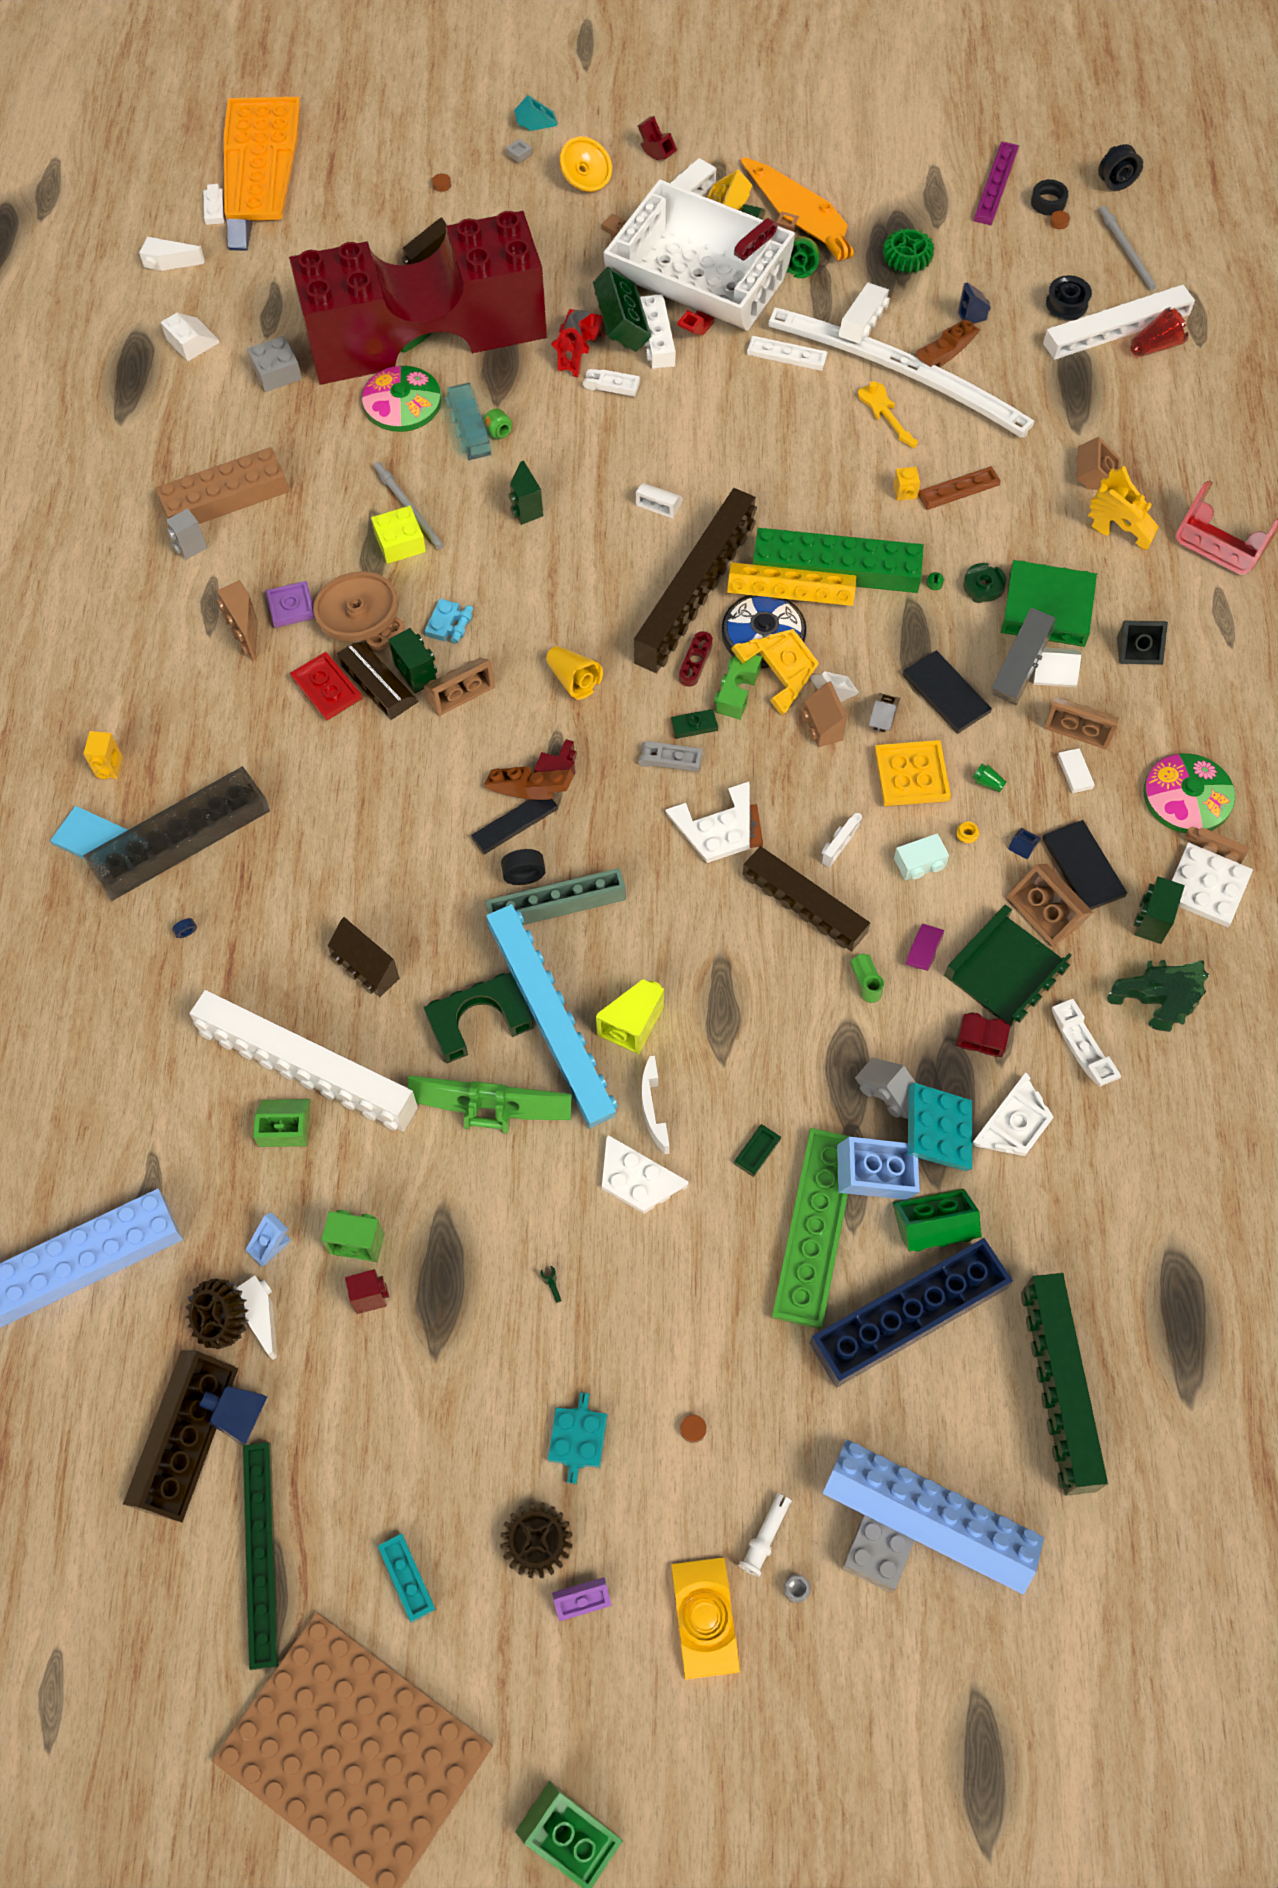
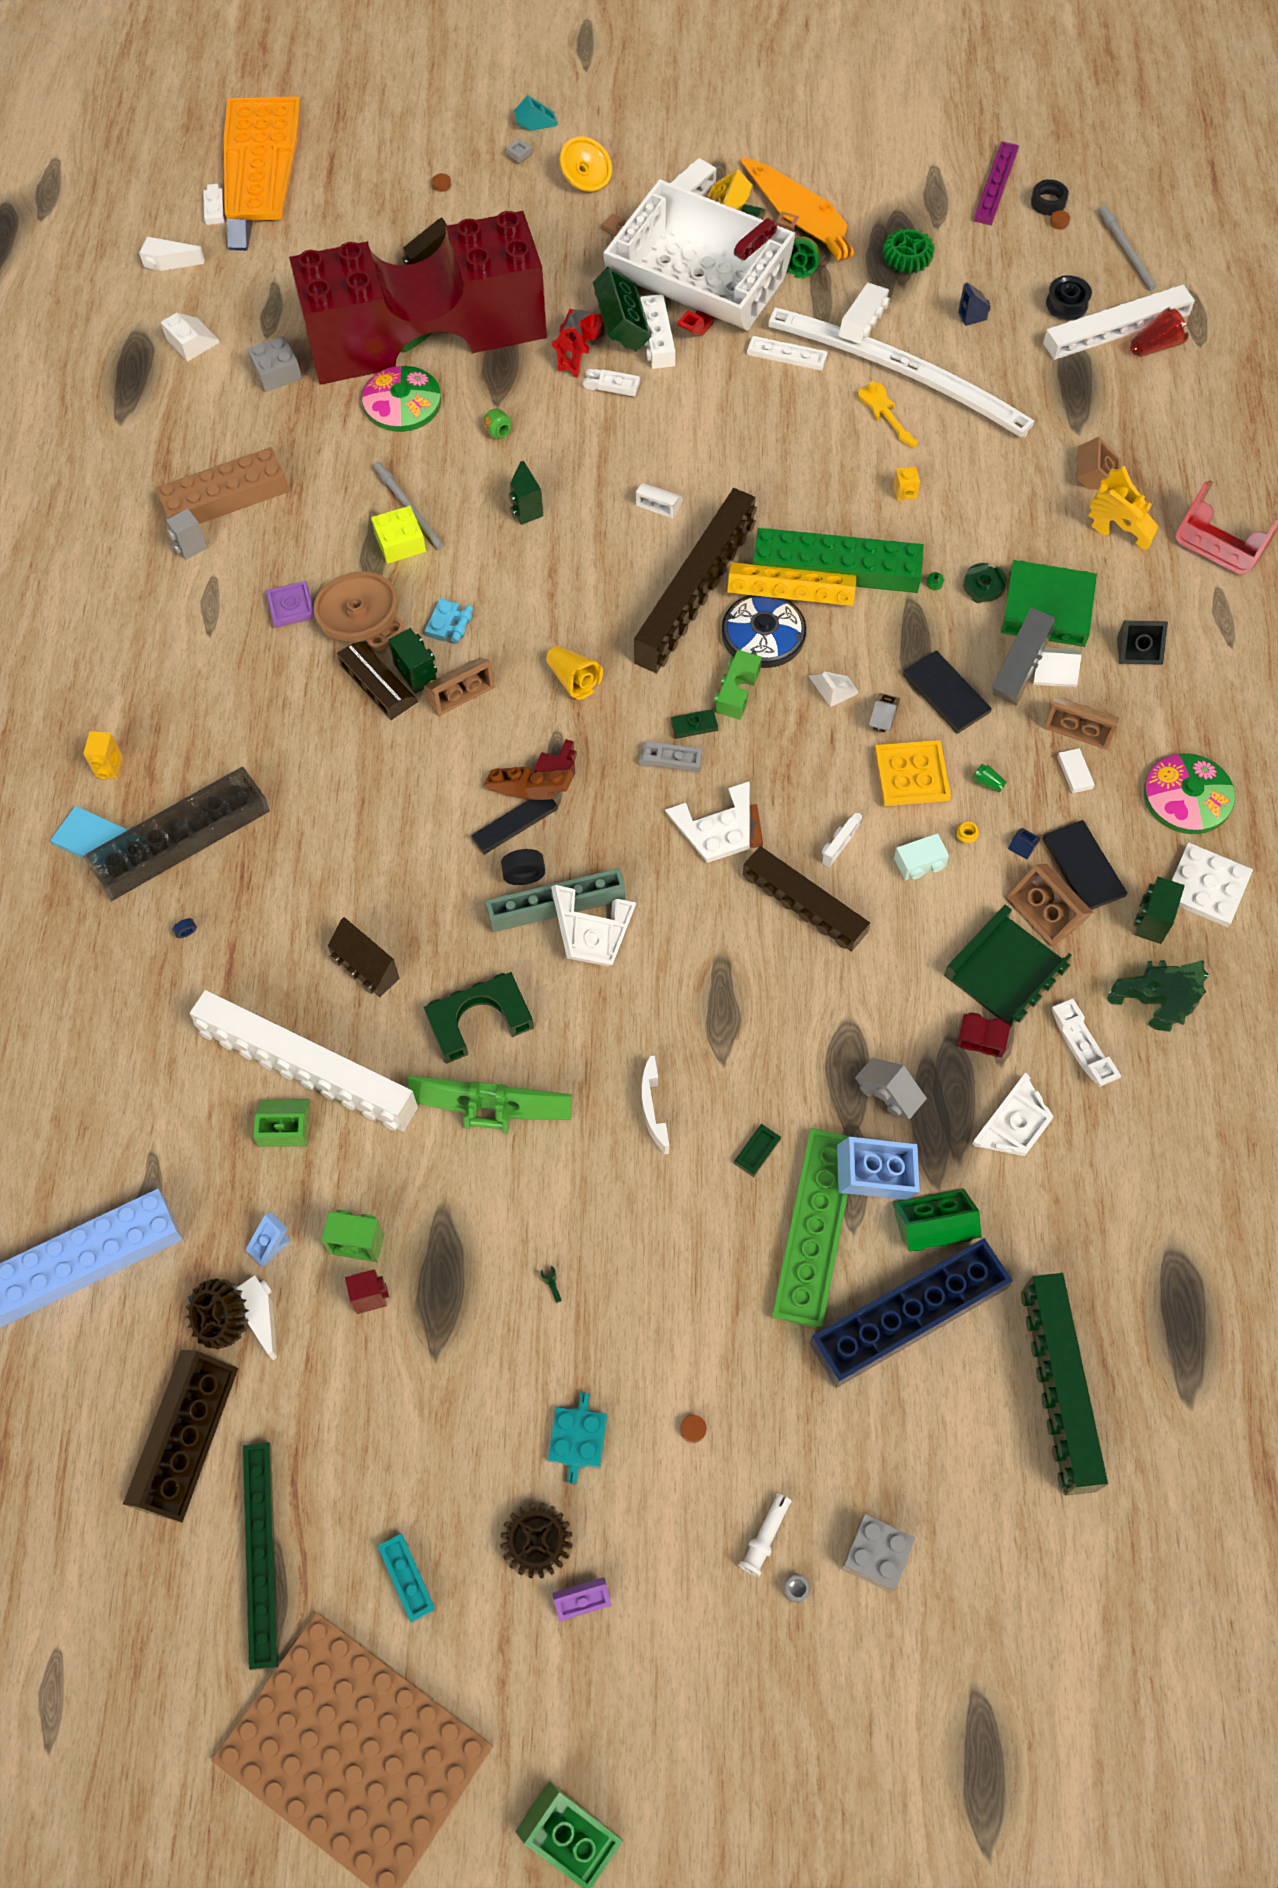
dark blue torso [199,1386,267,1445] -> none
medium nougat slope [217,580,258,661] -> none
red plate [290,652,362,721] -> none
clear light blue brick [445,382,492,461] -> none
medium azure brick [486,904,618,1129] -> none
neon yellow slope [596,979,664,1055] -> none
white wing [602,1135,689,1214] -> none
dark red brick [637,116,677,160] -> none
yellow slope [671,1557,740,1680] -> none
dark red beam [679,631,713,687] -> none
yellow wing [731,629,819,716] -> none
medium nougat slope [801,681,847,747] -> none
light blue brick [822,1439,1044,1595] -> none
bright green piece [850,953,884,1003] -> none
magenta slope [906,923,944,971] -> none
teal plate [908,1083,972,1171] -> none
dark orange slope [915,320,980,367] -> none
dark orange tile [918,466,1001,510] -> none
black wheel [1098,144,1143,191] -> none
medium nougat hinge [1185,827,1250,864] -> none
none -> white wing [551,885,636,967]

